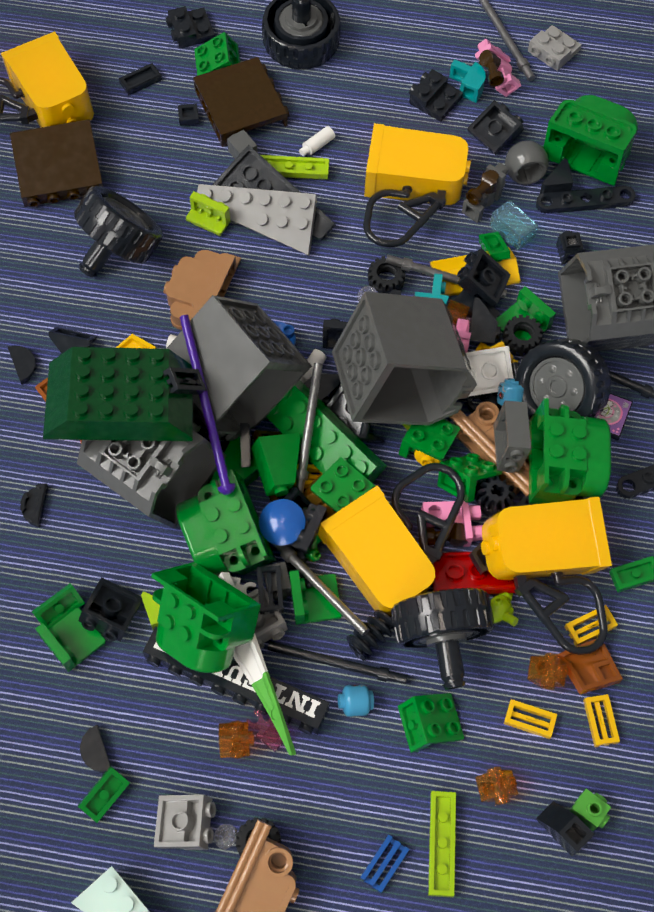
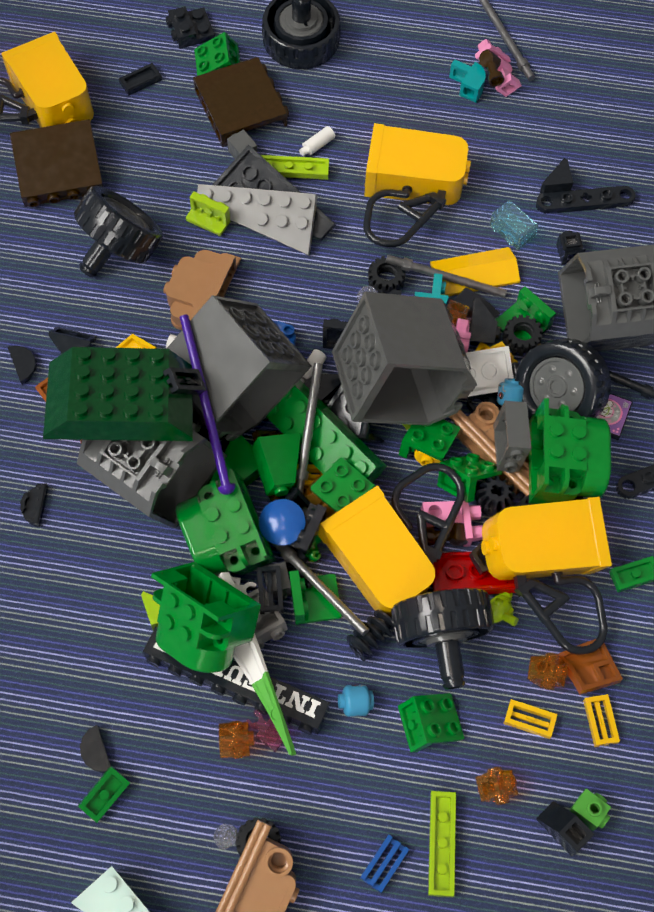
green plate [32,583,85,629] -> none
green bracket [36,608,106,672] -> none
black plate [78,577,142,642] -> none
light grey plate [154,795,216,850] -> none
black plate [177,104,199,126] -> none
black tile [240,423,253,467] -> none
black bar [268,641,408,684] -> none
black plate [409,69,463,122] -> none
black plate [457,248,511,307] -> none
hips [462,162,509,223] -> none
black plate [467,100,524,155] -> none
green plate [479,232,510,262] -> none
dark grey wheel [505,140,549,185] -> none
light grey plate [528,25,582,71] -> none
green brick [544,95,638,186] -> none
yellow tile [564,605,618,646] -> none

